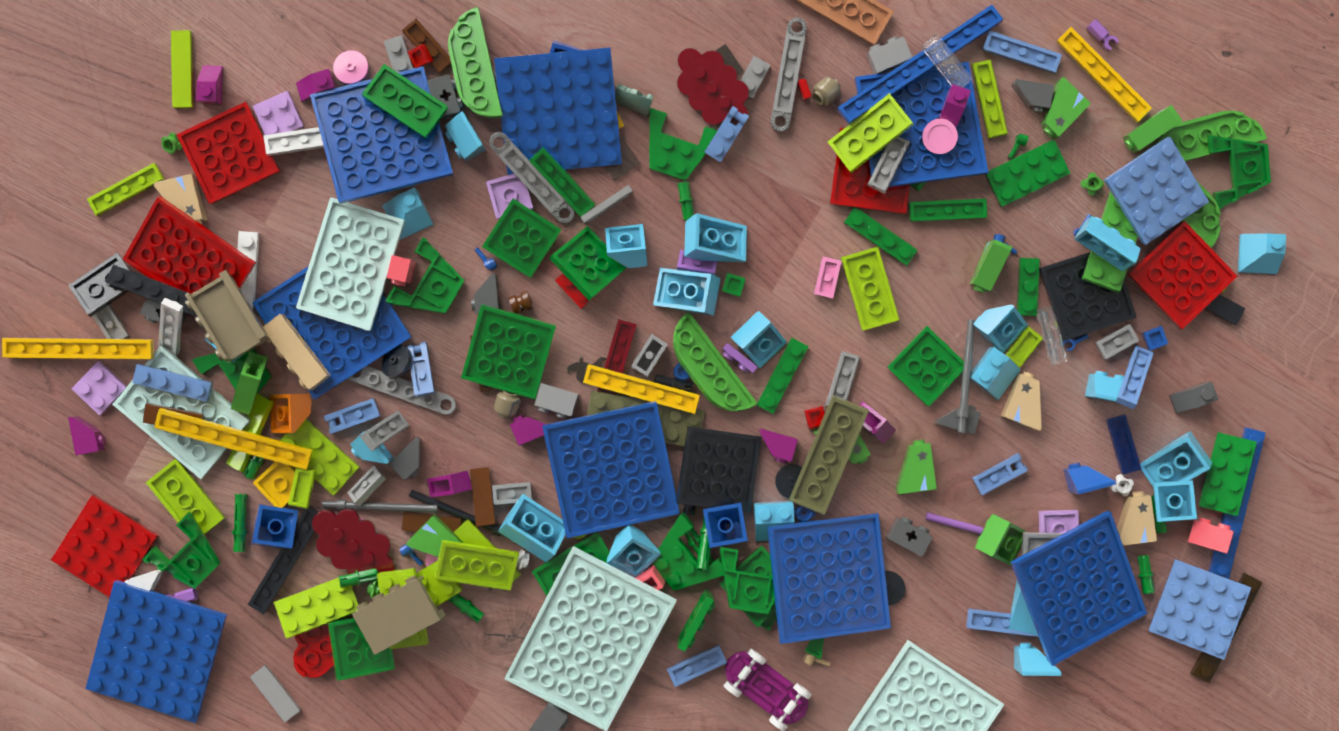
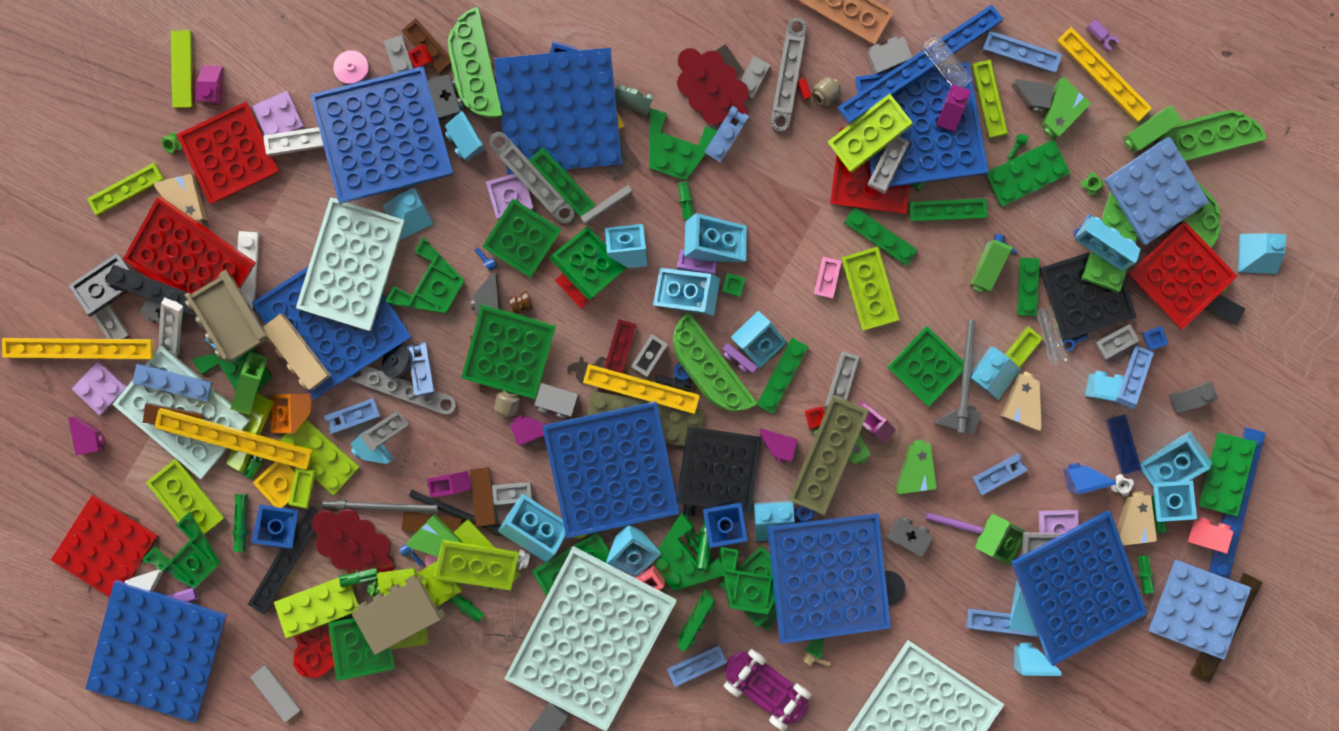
magenta slope [296,69,337,102] -> none
light grey plate [347,465,386,506] -> none
green plate [361,64,448,139] -> none
coral brick [386,255,416,287] -> none
dark grey slope [389,436,422,480] -> none
black piece [775,464,802,498] -> none
bright pink piece [922,119,958,154] -> none
medium azure slope [973,305,1028,353] -> none
green wing [1207,135,1271,209] -> none

